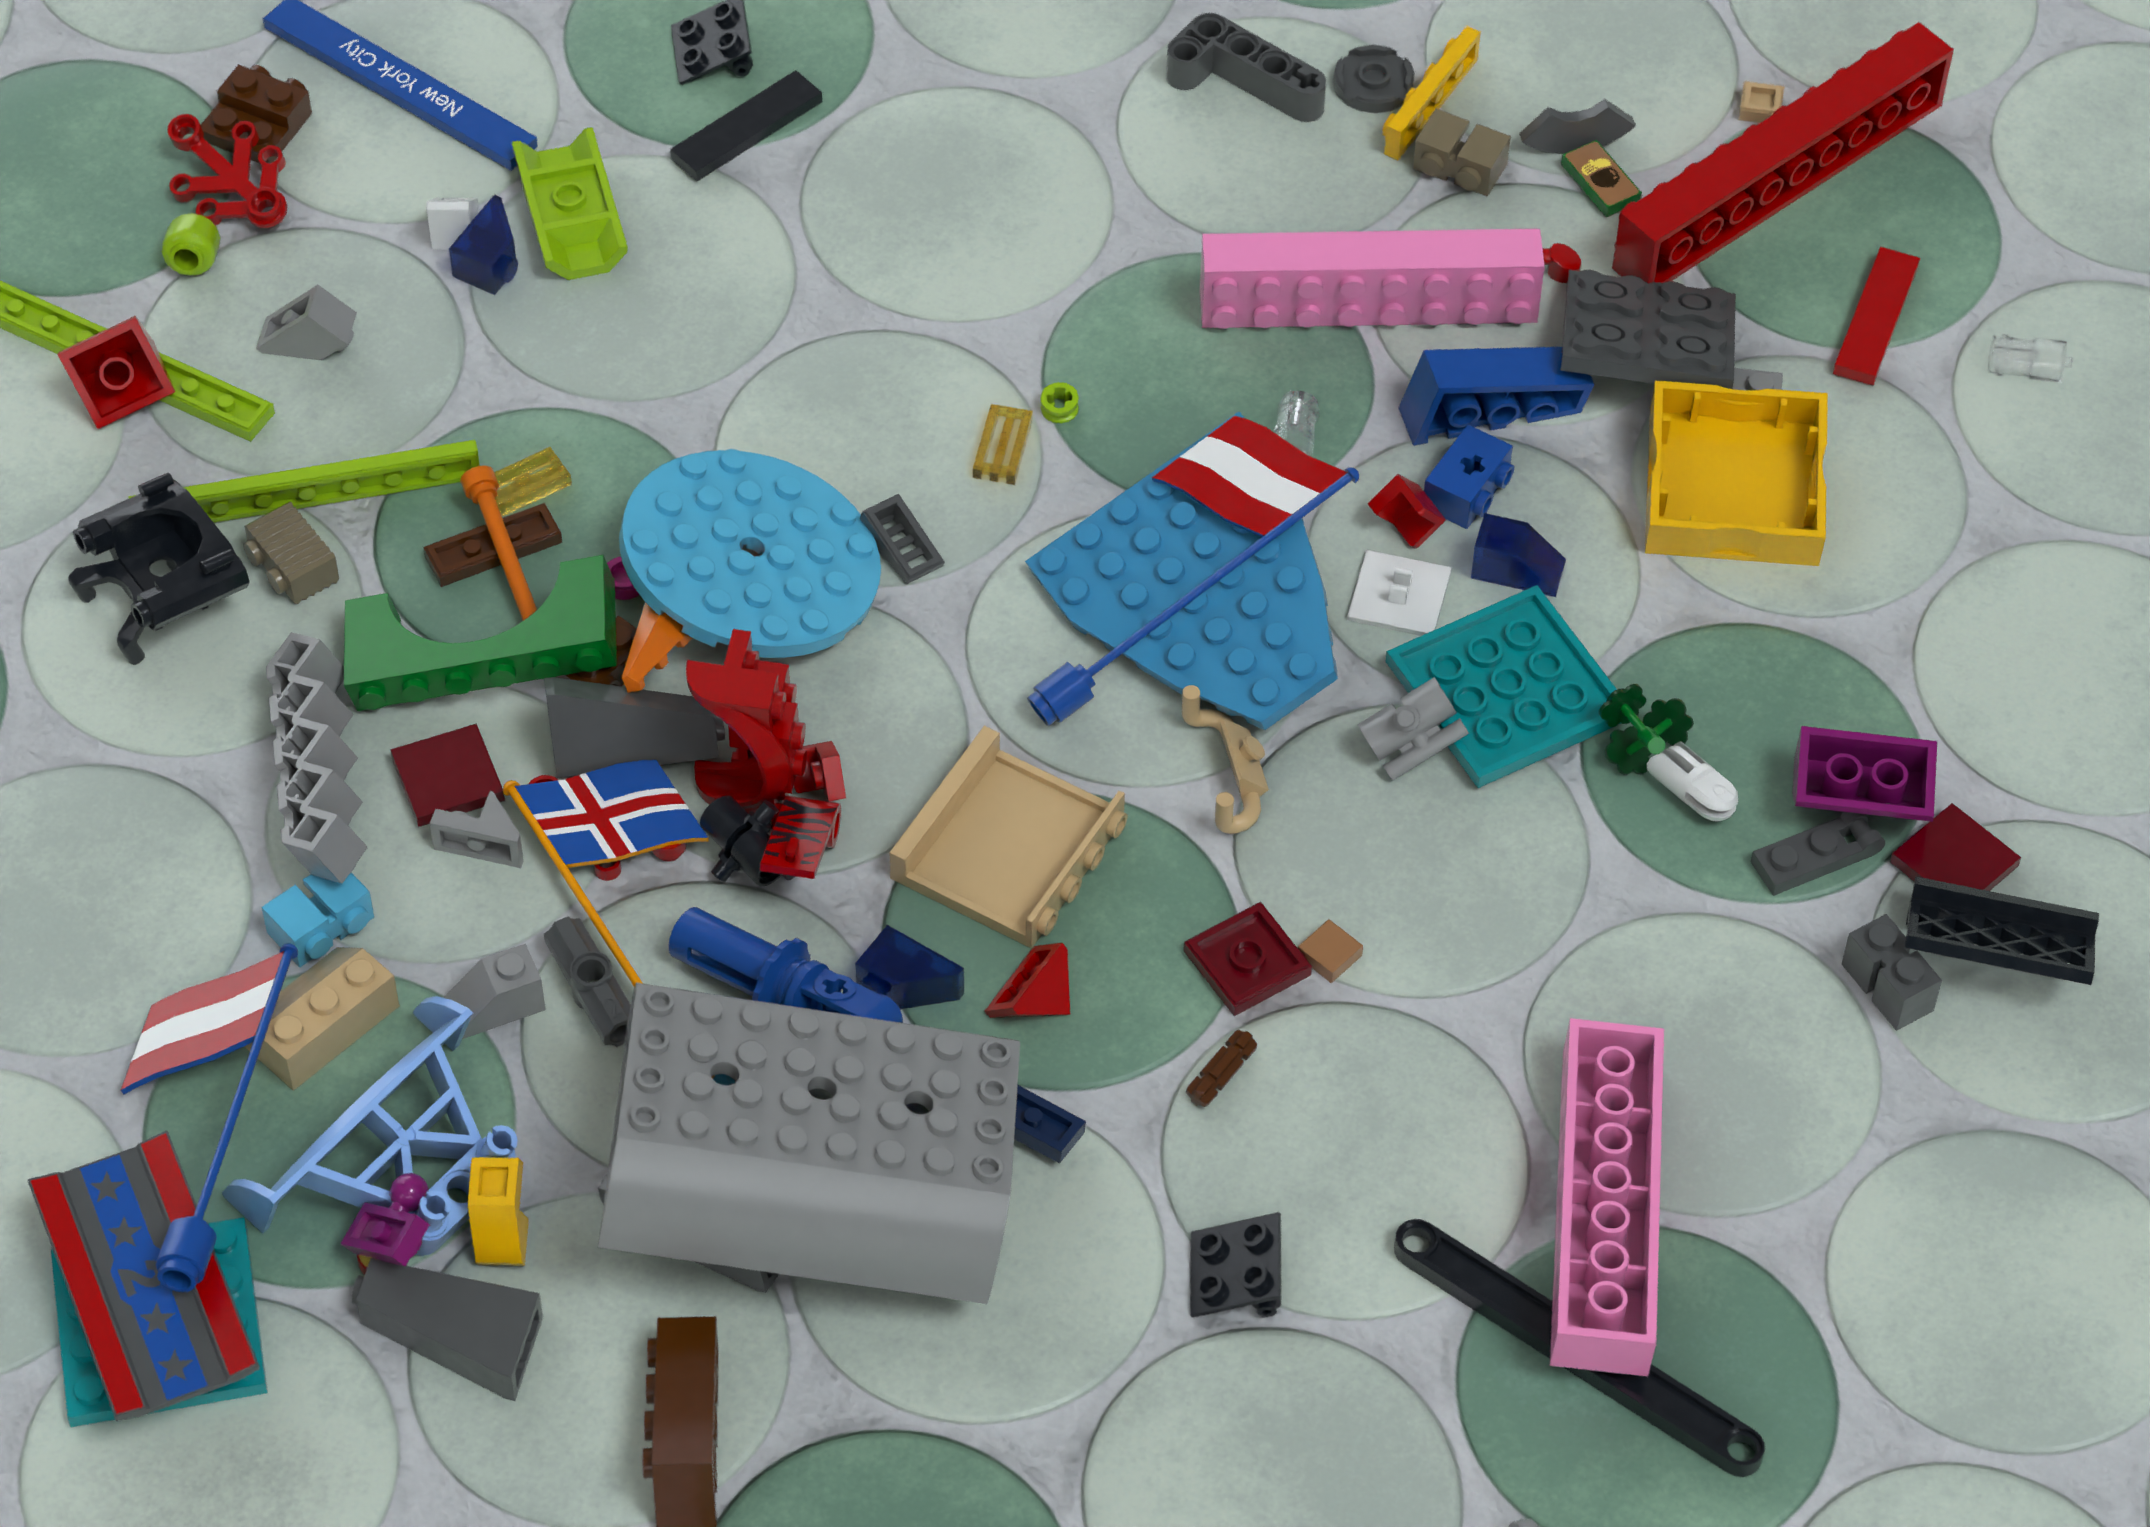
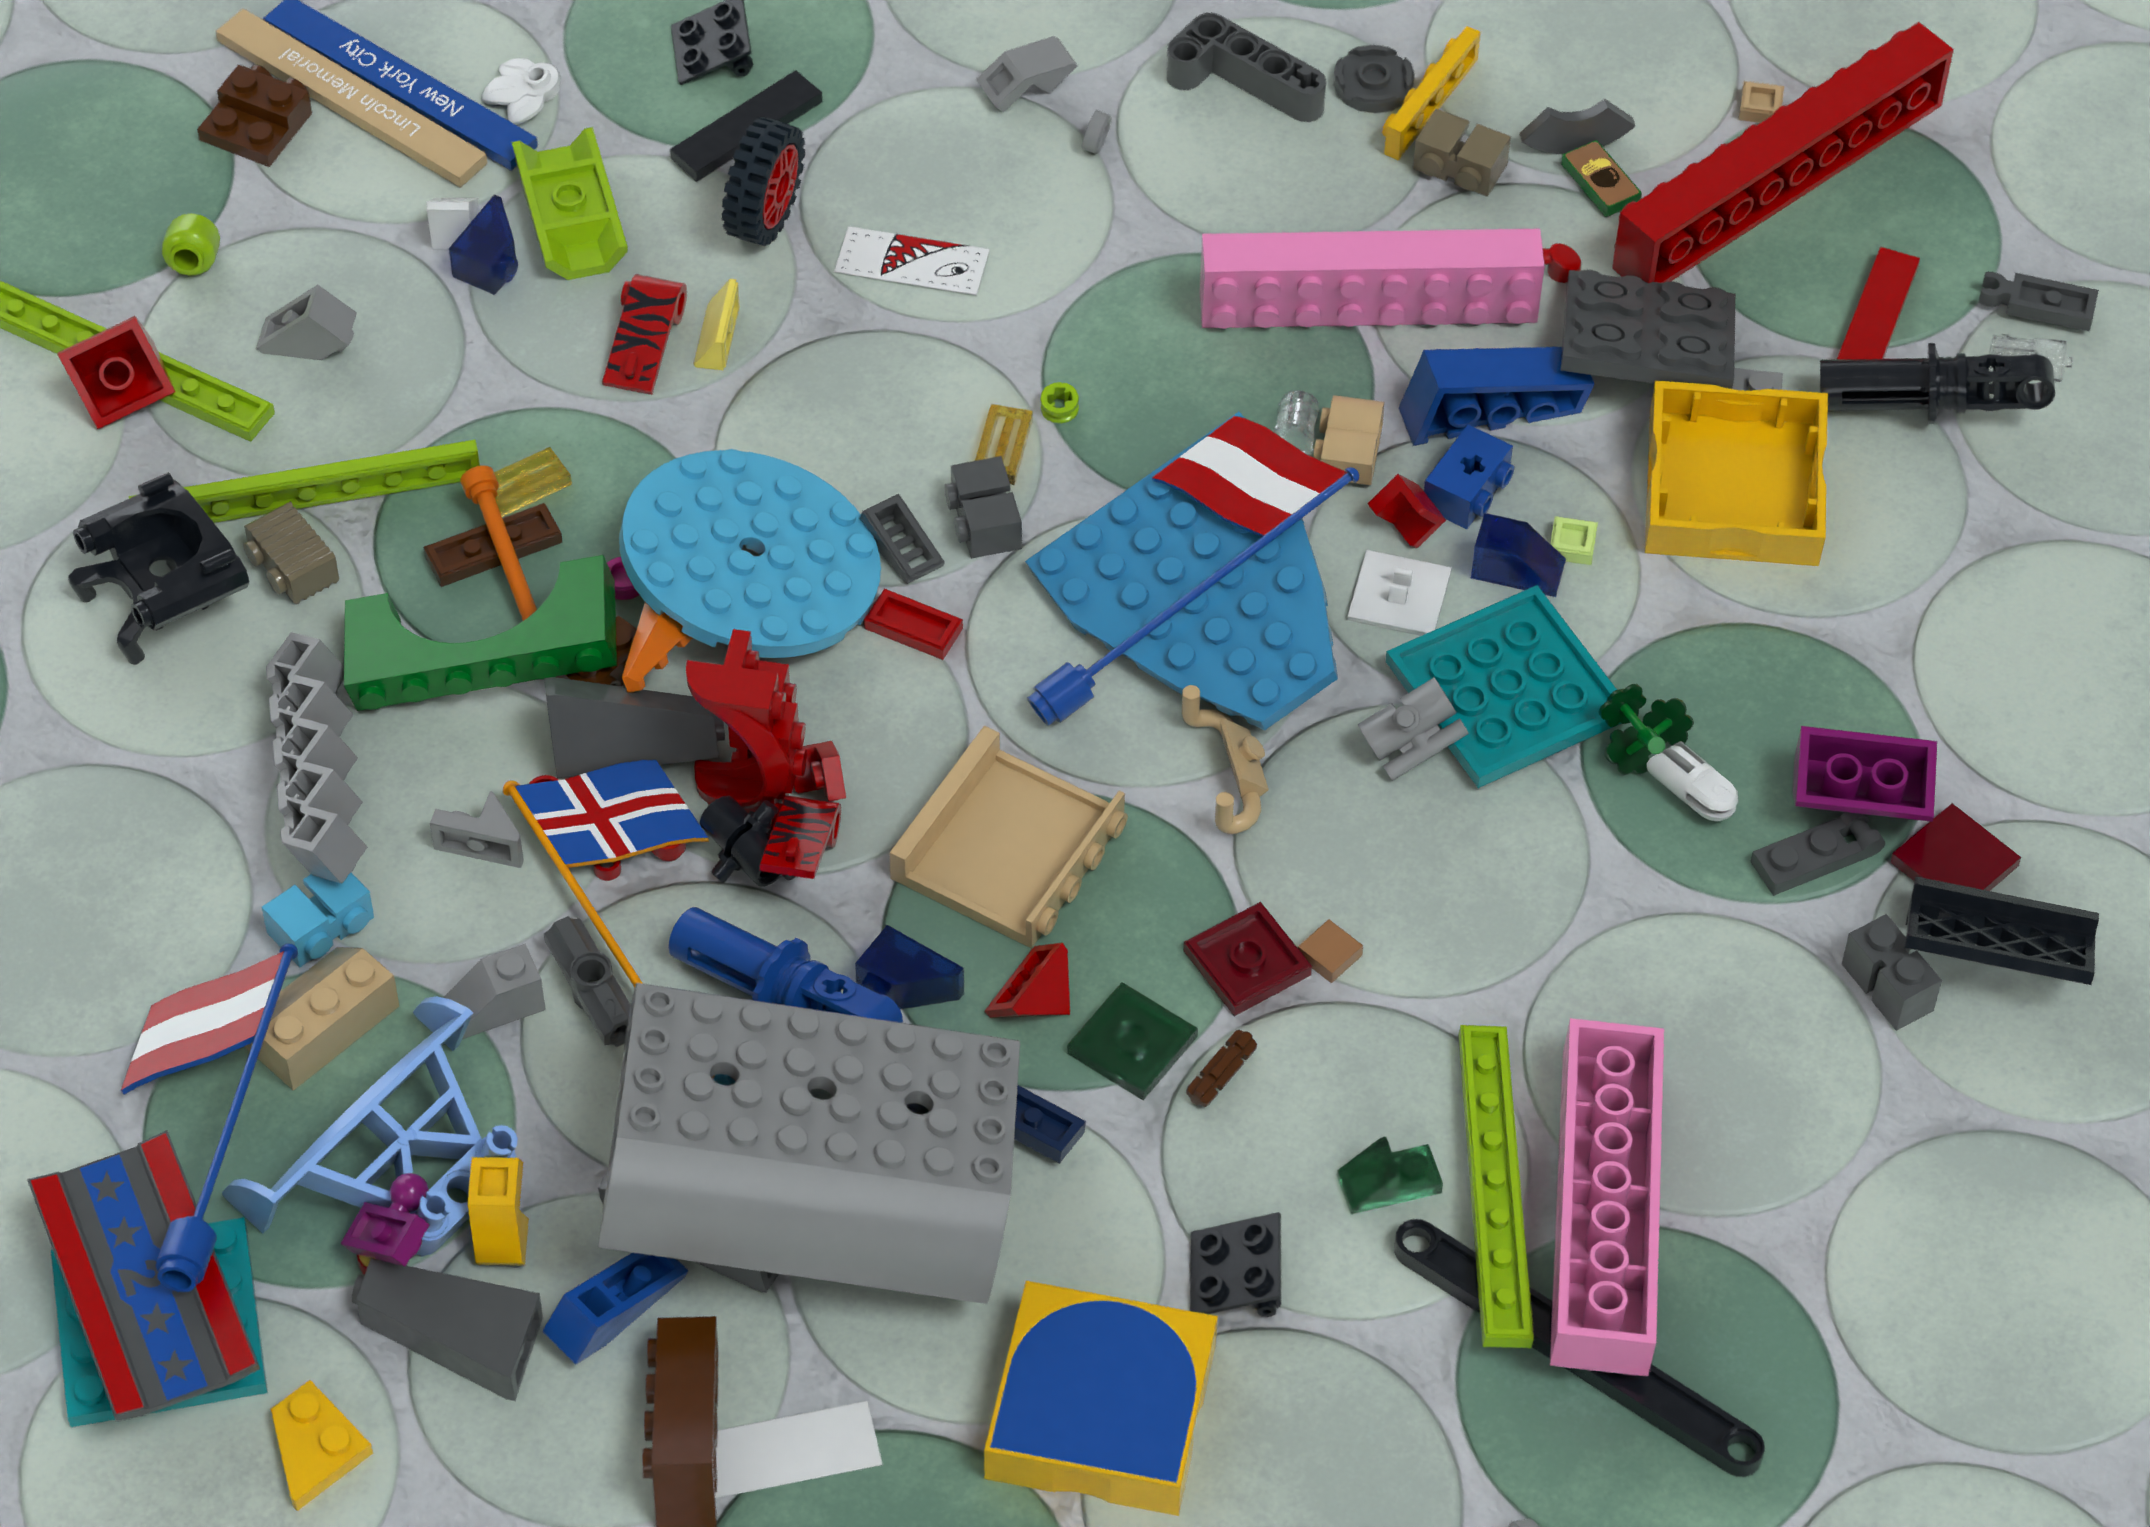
red plant [167,114,288,228] -> none
dark red tile [390,723,505,827] -> none
none -> tan tile [216,8,488,188]
none -> yellow wing [271,1380,373,1511]
none -> white plate [482,58,561,125]
none -> blue slope [543,1253,689,1364]
none -> red door [602,274,687,395]
none -> light yellow slope [694,279,740,370]
none -> white sticker [715,1401,883,1498]
none -> black wheel [722,117,805,246]
none -> white sticker [834,226,990,295]
none -> red tile [864,588,963,660]
none -> dark grey piece [944,456,1022,559]
none -> light grey slope [976,36,1078,111]
none -> blue tile [984,1281,1218,1516]
none -> clear green tile [1067,982,1198,1101]
none -> light grey tile [1082,110,1112,153]
none -> tan brick [1313,395,1384,485]
none -> clear green slope [1337,1136,1443,1215]
none -> lime tile [1458,1025,1534,1348]
none -> yellowish green tile [1548,516,1598,565]
none -> black piece [1820,343,2055,424]
none -> dark grey plate [1978,272,2099,332]

